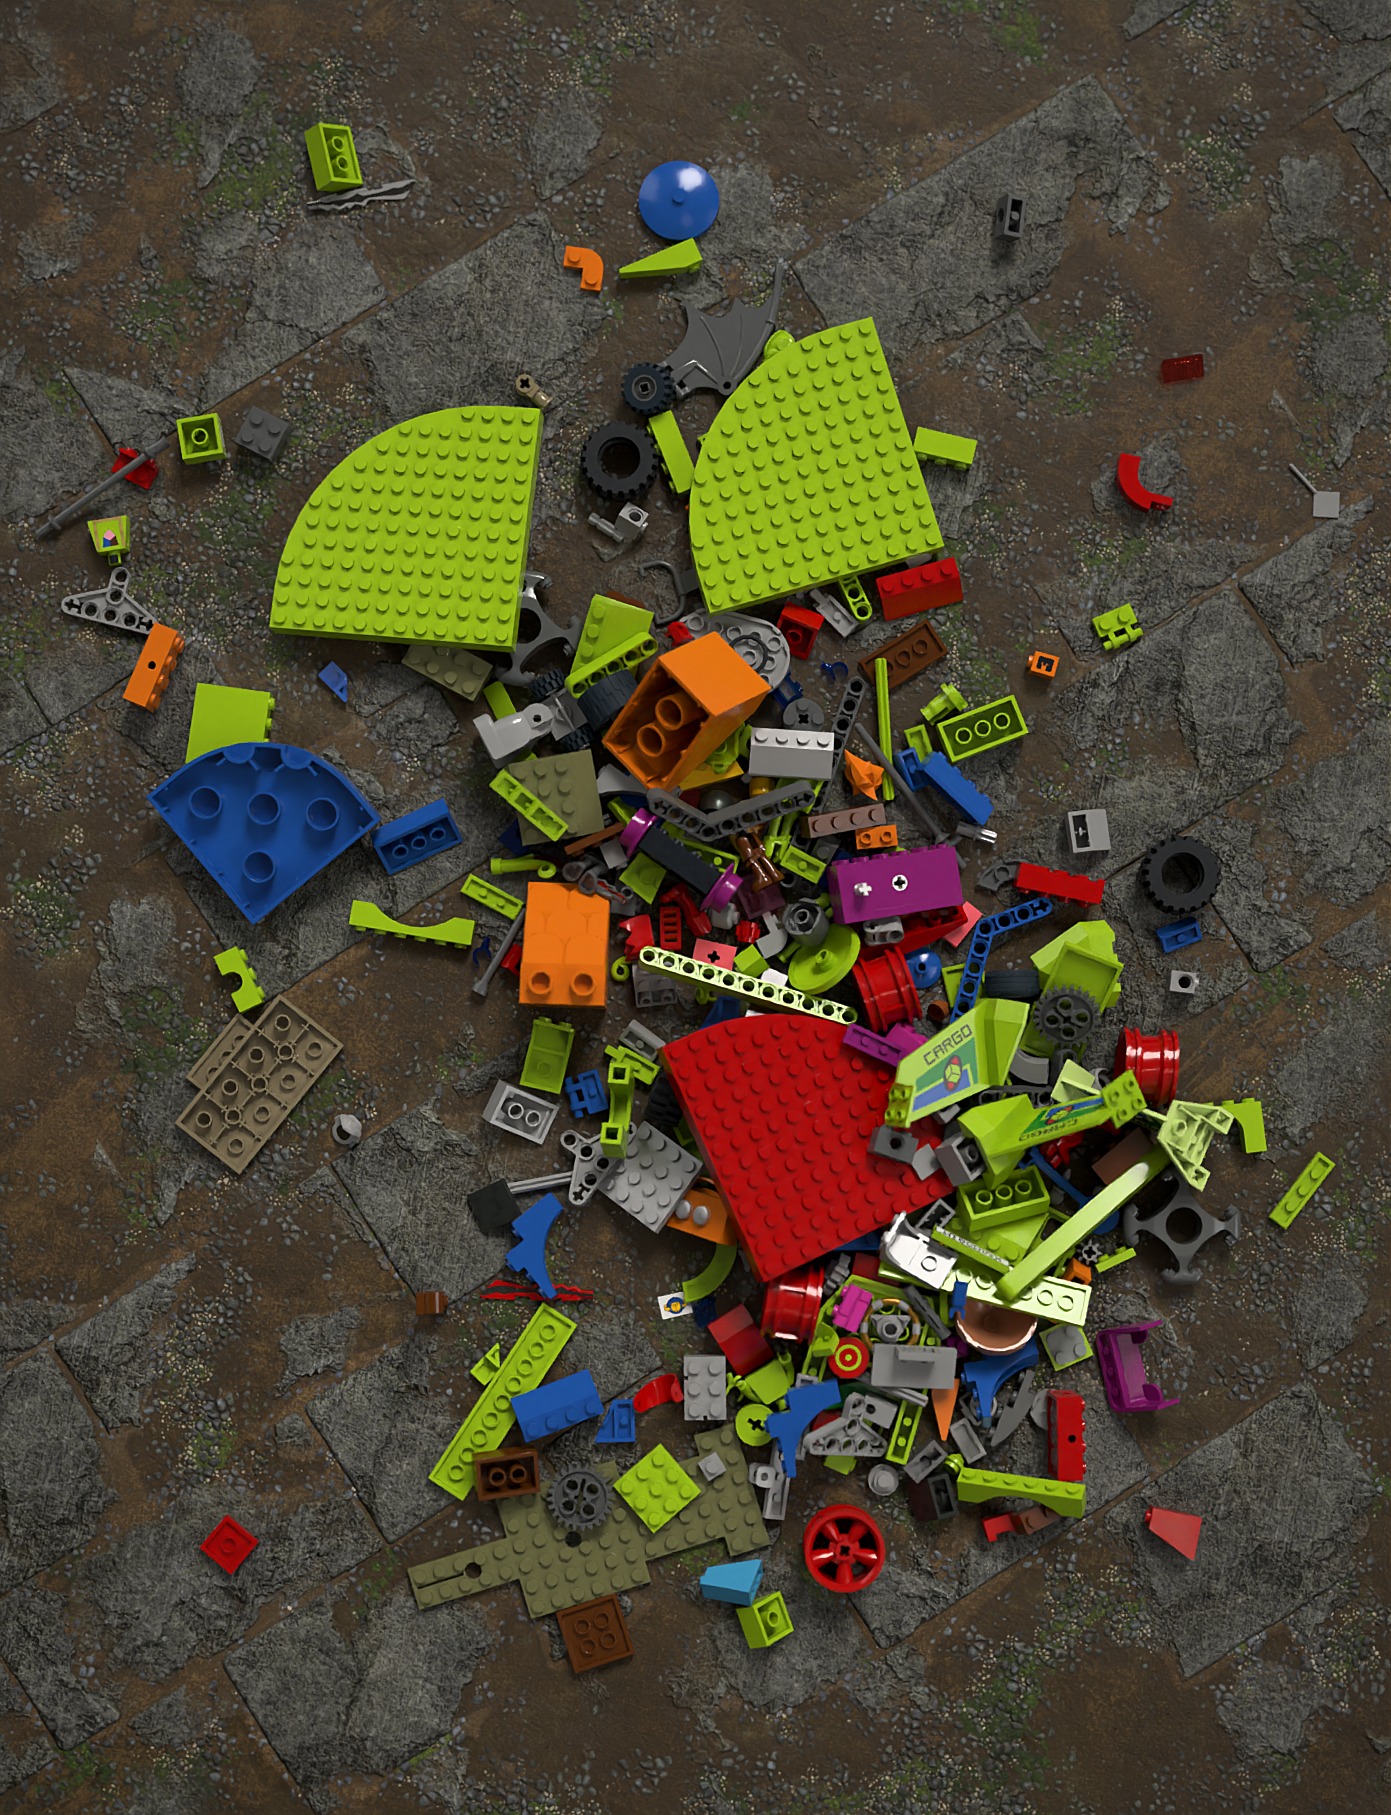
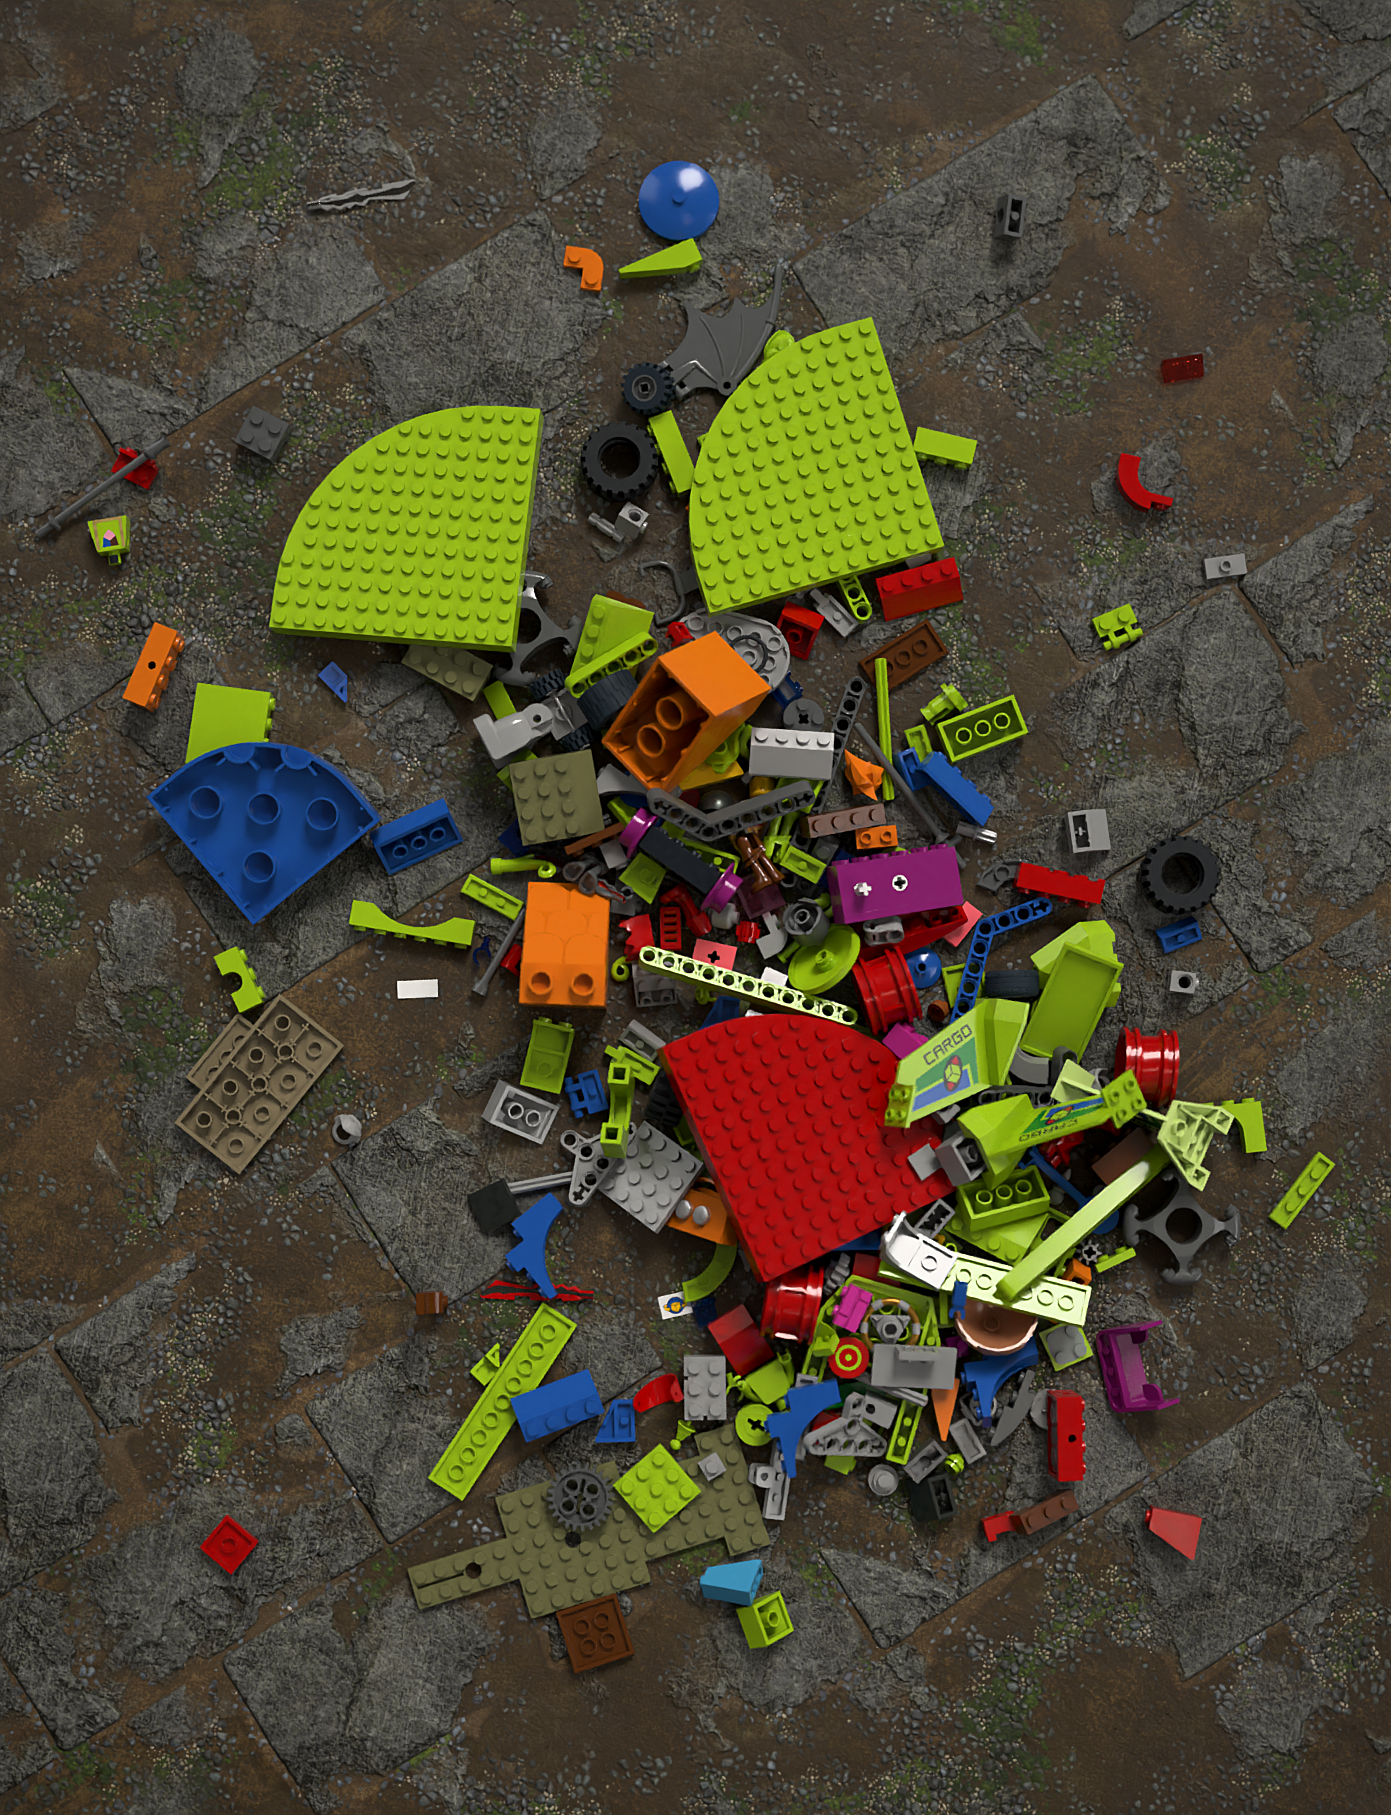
light grey beam [61,567,159,636] -> none
lime brick [176,413,227,465] -> none
lime slope [304,123,363,192] -> none
reddish brown brick [471,1444,541,1501] -> none
lime slope [490,769,569,842] -> none
dark tan connector [516,374,554,413] -> none
lime brick [733,944,770,978] -> none
red wheel [803,1504,885,1593] -> none
clear blue piece [820,661,848,680] -> none
magenta plate [841,1023,906,1068] -> none
dark grey brick [867,1125,919,1165] -> none
dark grey pin [902,1284,951,1341] -> none
lime tile [931,1225,1010,1274] -> none
lime arch [957,1467,1086,1518] -> none
orange brick [1026,651,1059,680] -> none
dark grey gear [1033,983,1101,1049] -> none
light grey piece [1289,464,1340,518] -> none
none -> white sticker [397,979,438,999]
none -> lime piece [670,1420,696,1450]
none -> light grey plate [1203,553,1247,580]

